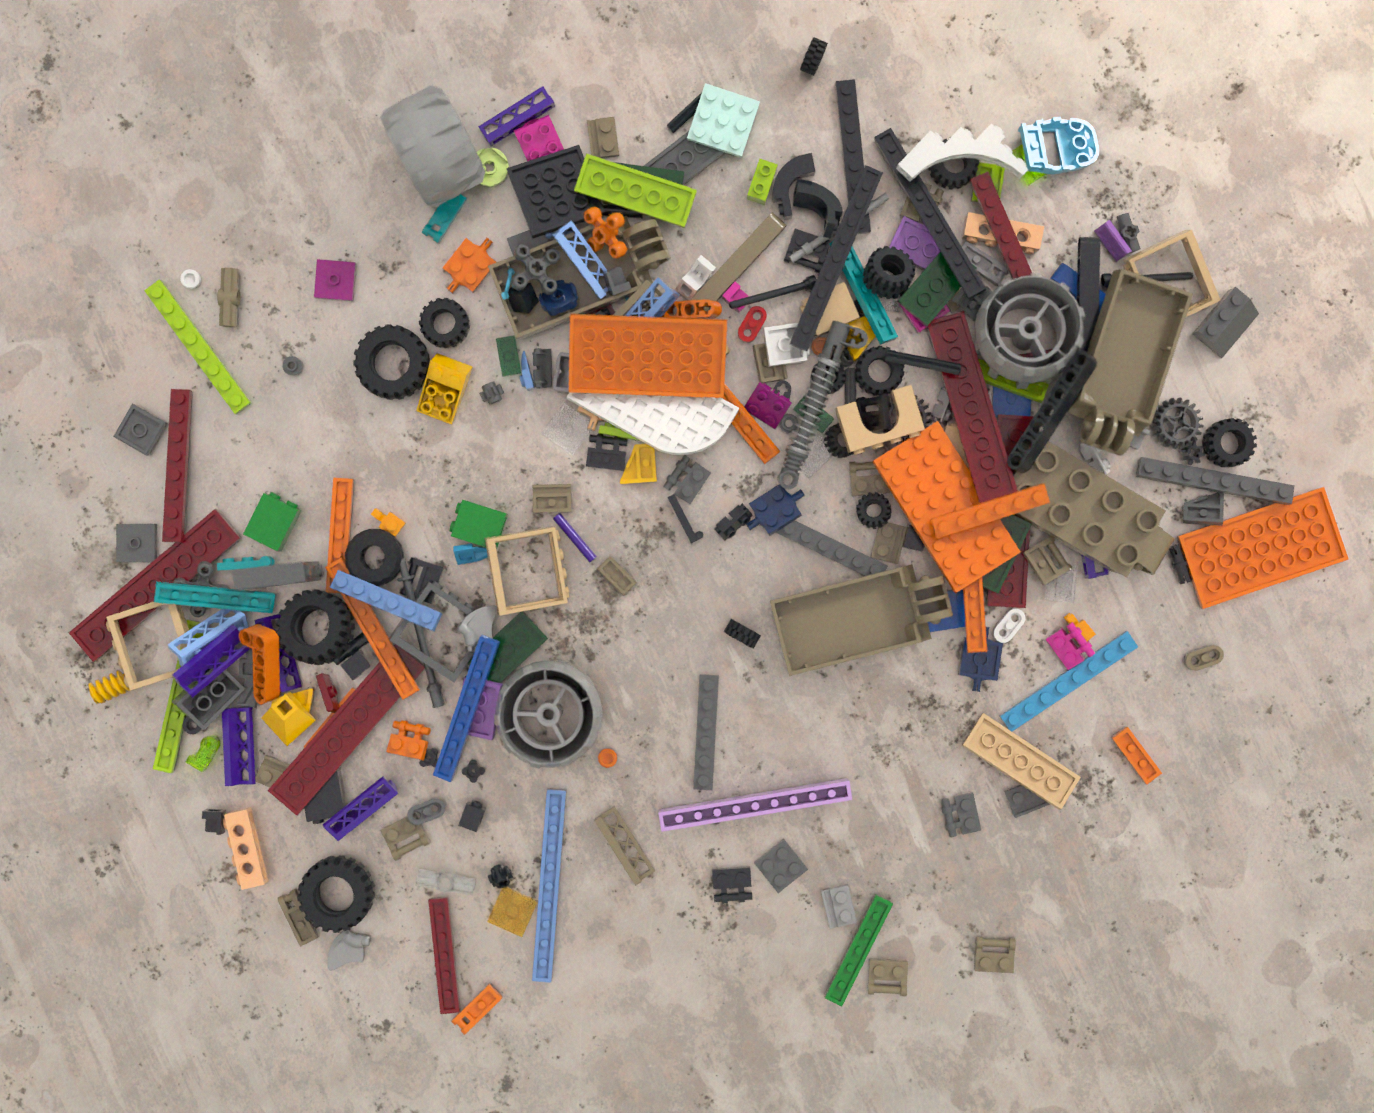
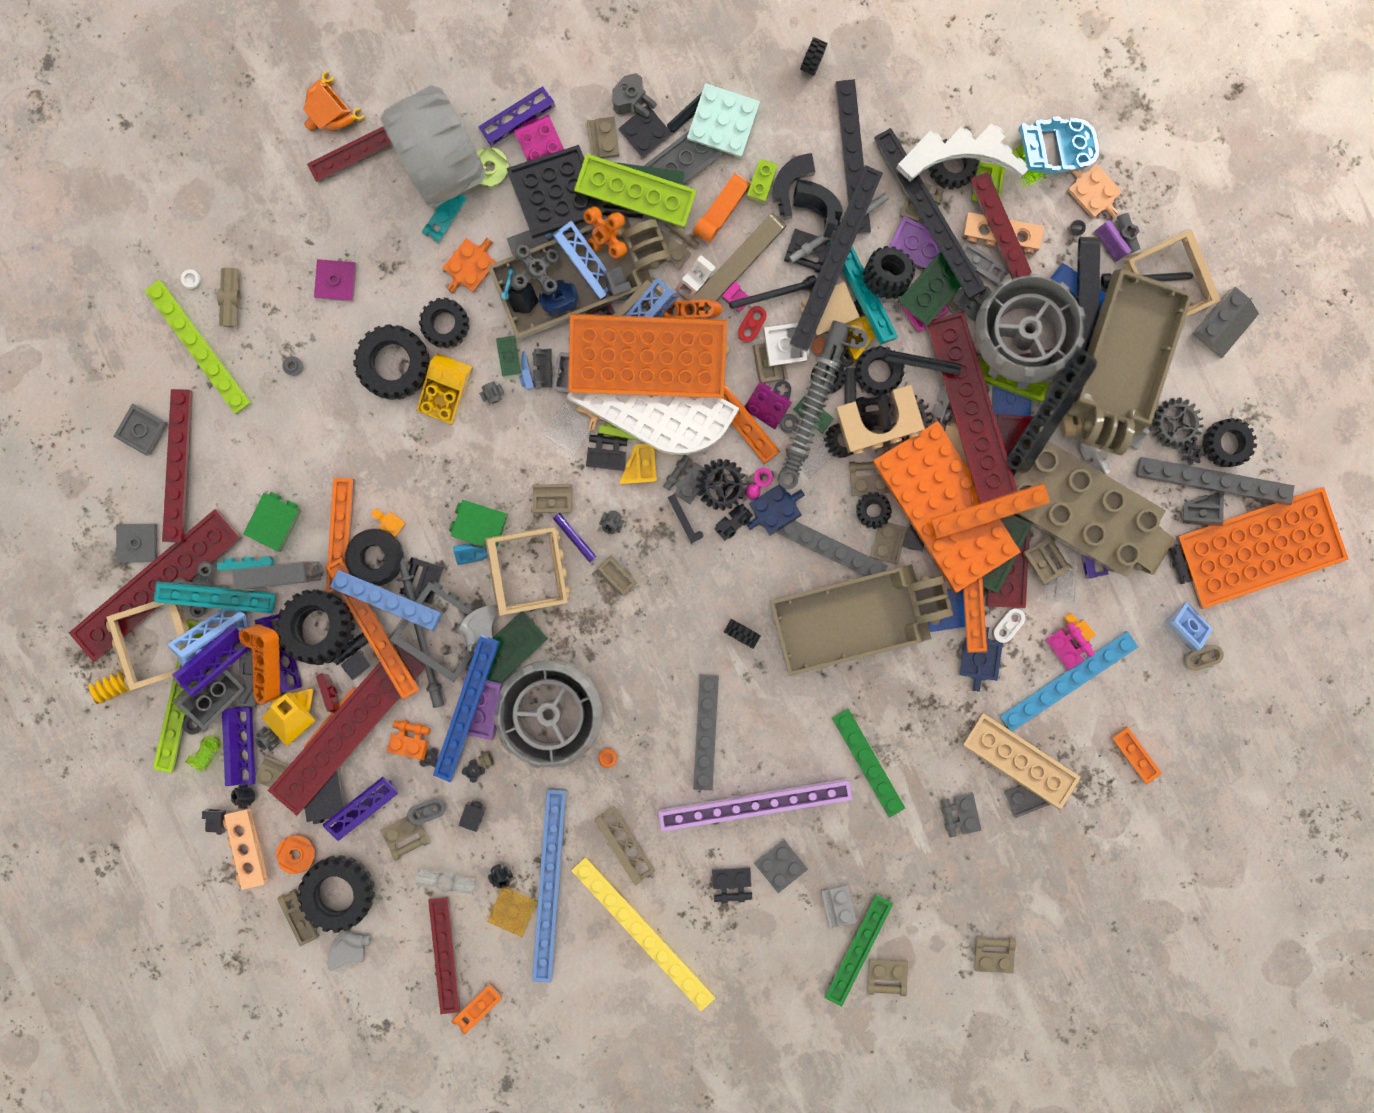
none -> black gear [231,785,255,809]
none -> dark grey gear [255,726,279,751]
none -> orange plate [276,835,316,874]
none -> orange torso [303,72,365,131]
none -> dark red plate [307,126,393,182]
none -> dark tan plate [478,751,494,769]
none -> light yellow plate [571,857,715,1011]
none -> dark grey gear [599,511,624,534]
none -> dark grey hinge [612,73,657,117]
none -> black plate [618,105,672,159]
none -> dark tan plate [660,222,699,269]
none -> orange beam [693,173,751,245]
none -> black gear [696,458,747,511]
none -> dark pink plate [745,468,773,500]
none -> green plate [831,708,906,818]
none -> tan wheel [1060,412,1084,438]
none -> light nougat plate [1067,164,1122,219]
none -> black hinge [1069,220,1086,236]
none -> light blue slope [1165,602,1213,651]

